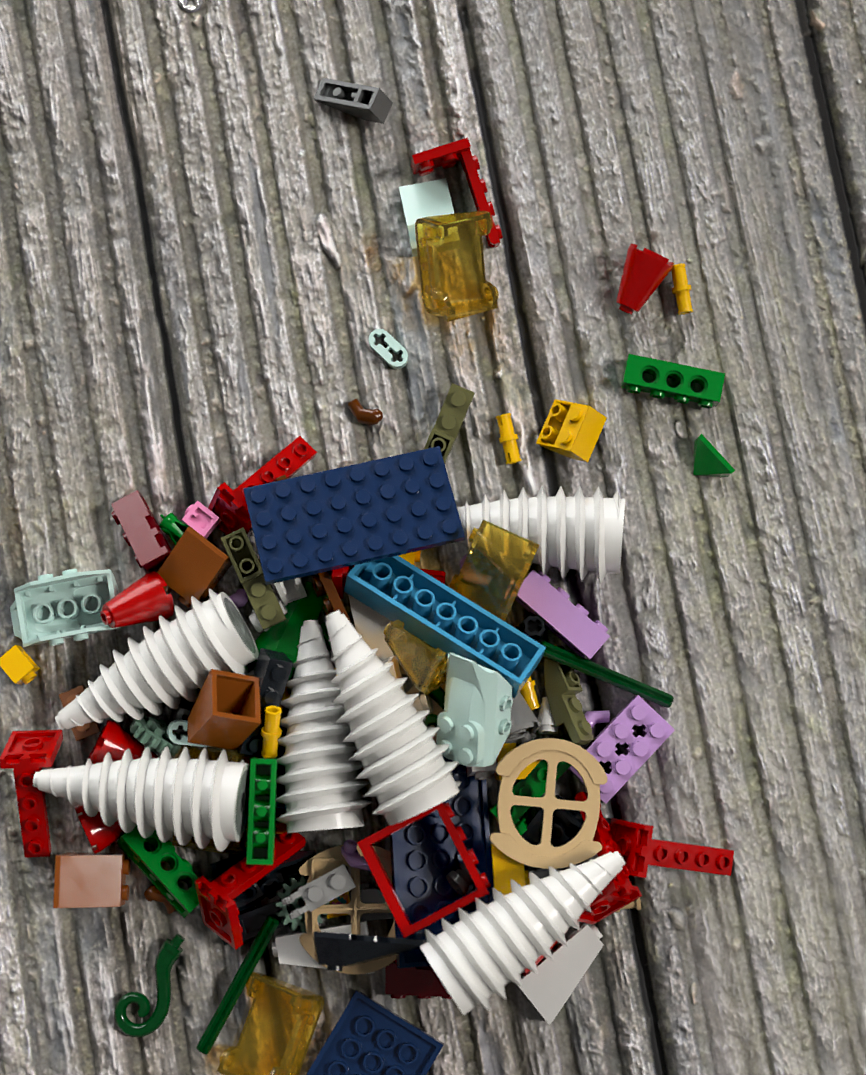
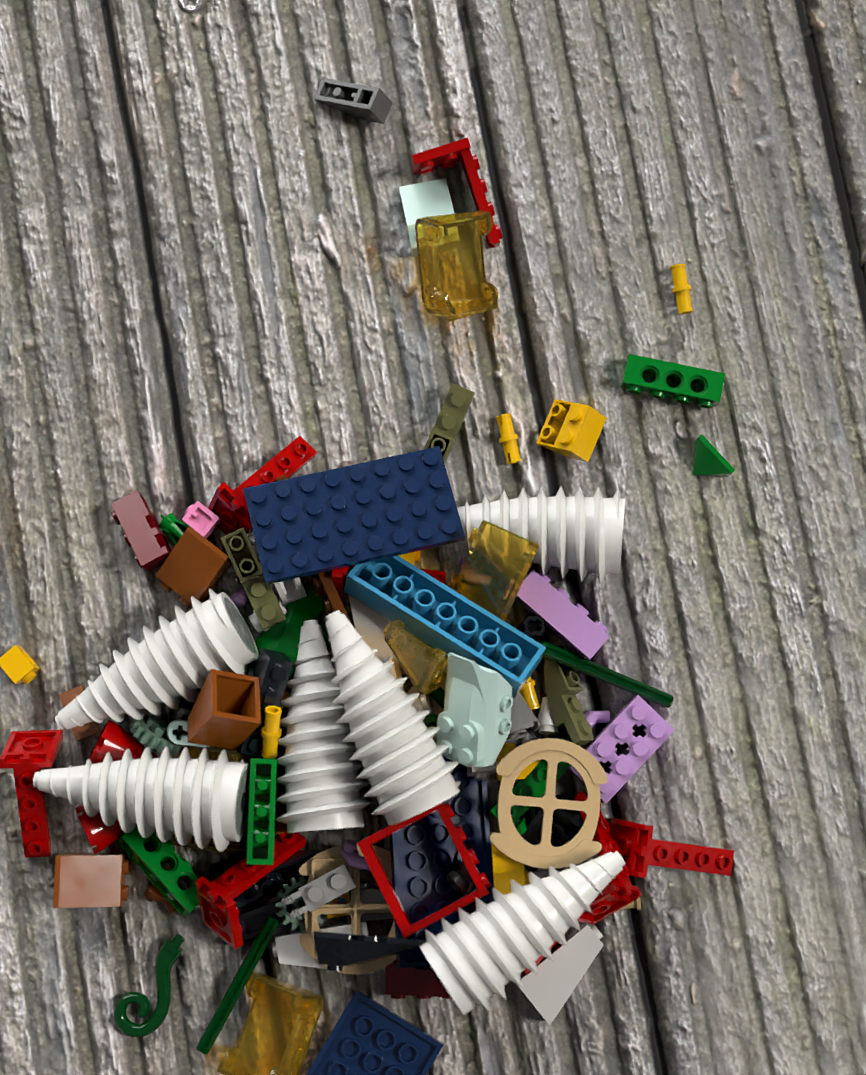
light aqua slope [10,569,121,647] -> none
red cone [100,572,174,628] -> none
reddish brown arm [347,399,383,425] -> none
light aqua beam [369,329,408,369] -> none
red cone [616,243,674,315] -> none

